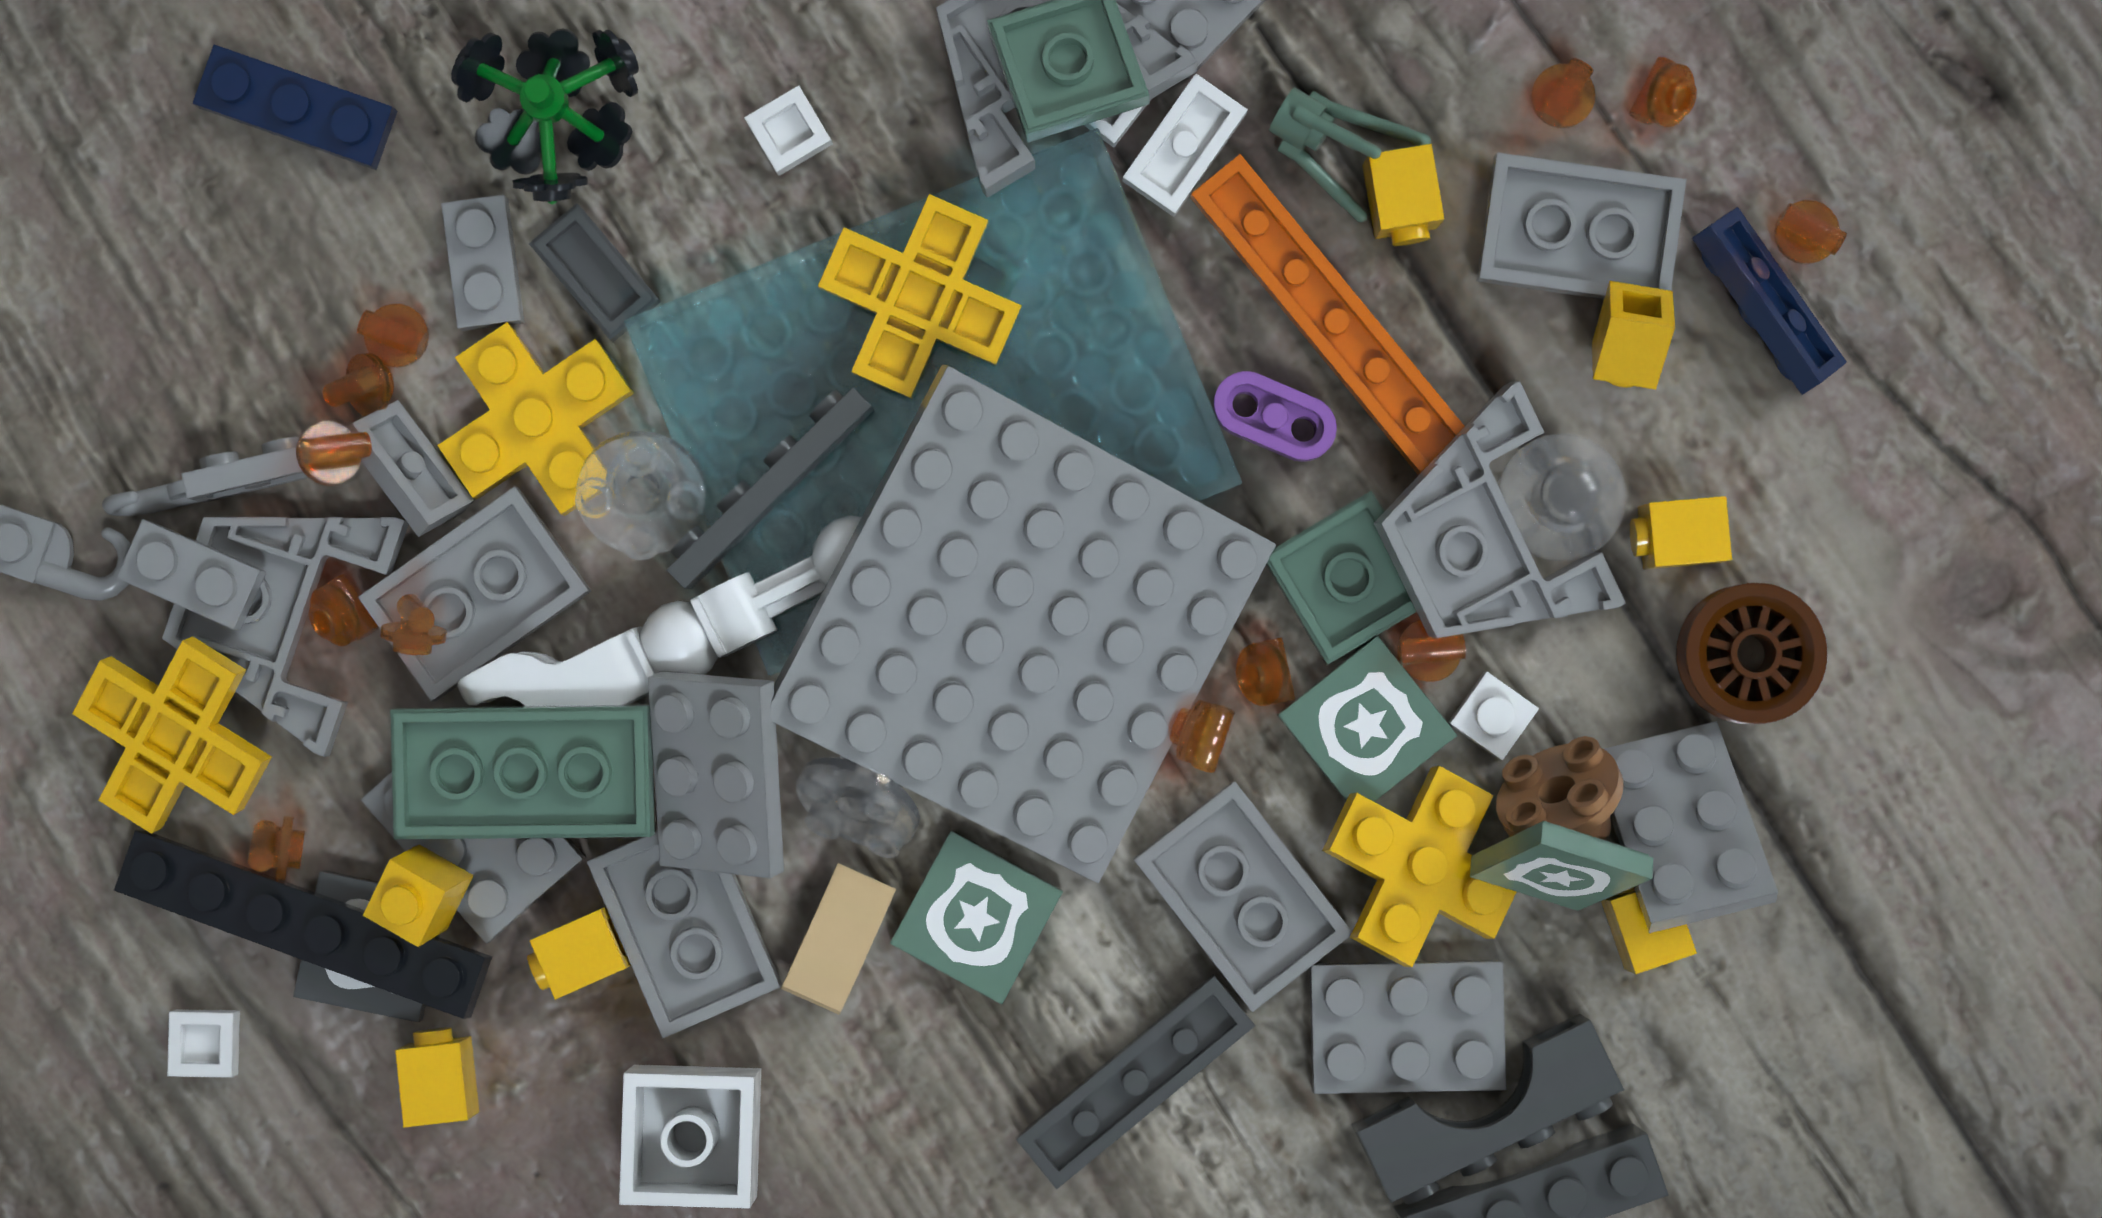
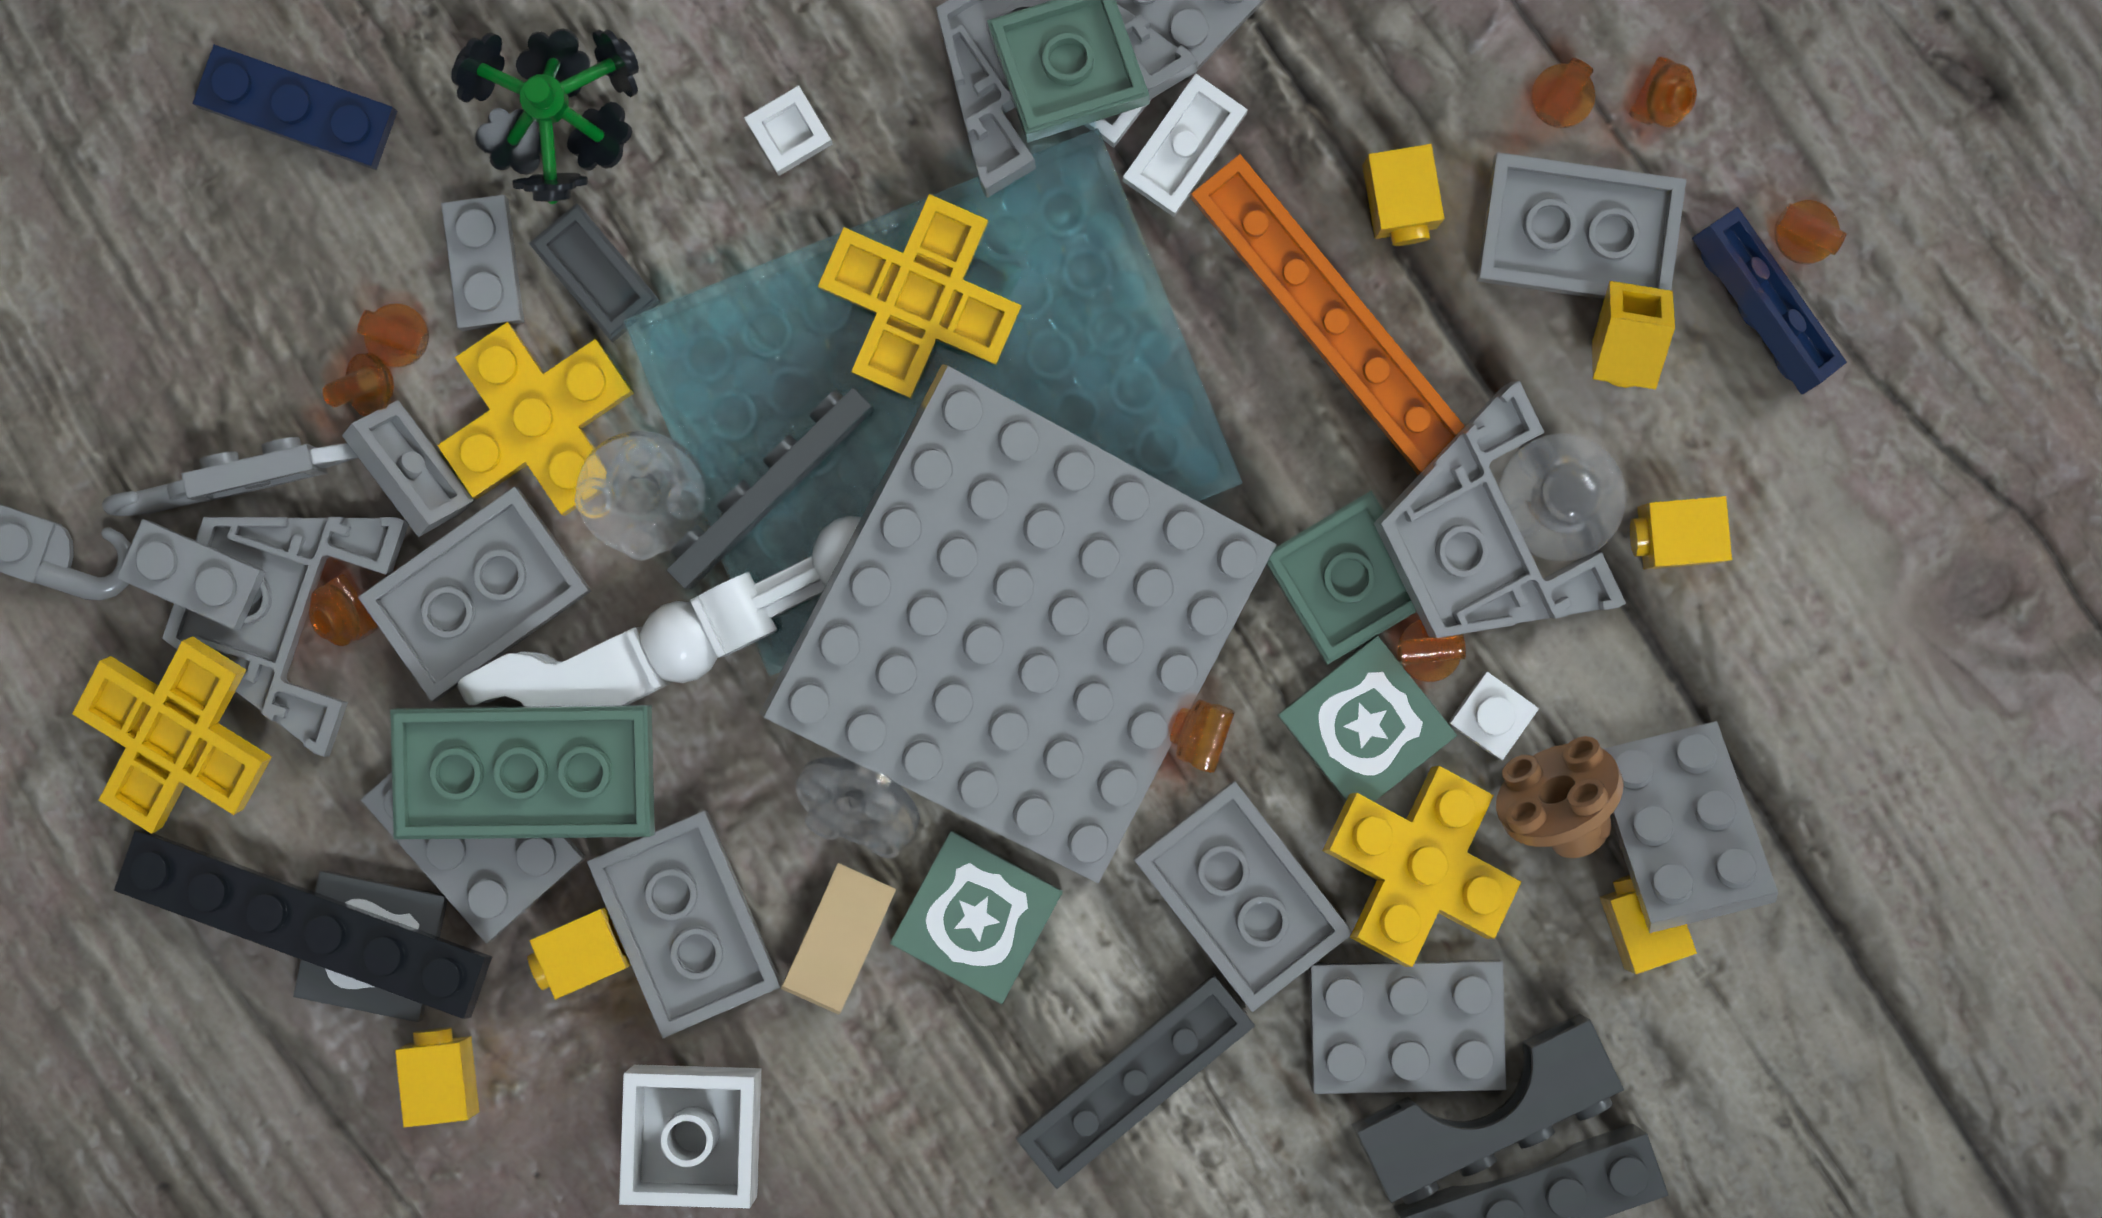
white plate [167,1009,240,1077] -> none
clear orange plate [248,816,305,880] -> none
clear orange plate [296,421,372,486] -> none
yellow brick [362,844,474,947] -> none
clear orange plate [380,594,447,655] -> none
light grey plate [648,671,784,879] -> none
medium lavender plate [1213,371,1337,462] -> none
clear orange plate [1236,637,1295,706] -> none
sand green plant [1269,87,1431,222] -> none
sand green tile [1470,821,1654,911] -> none
reddish brown wheel [1676,583,1827,724] -> none

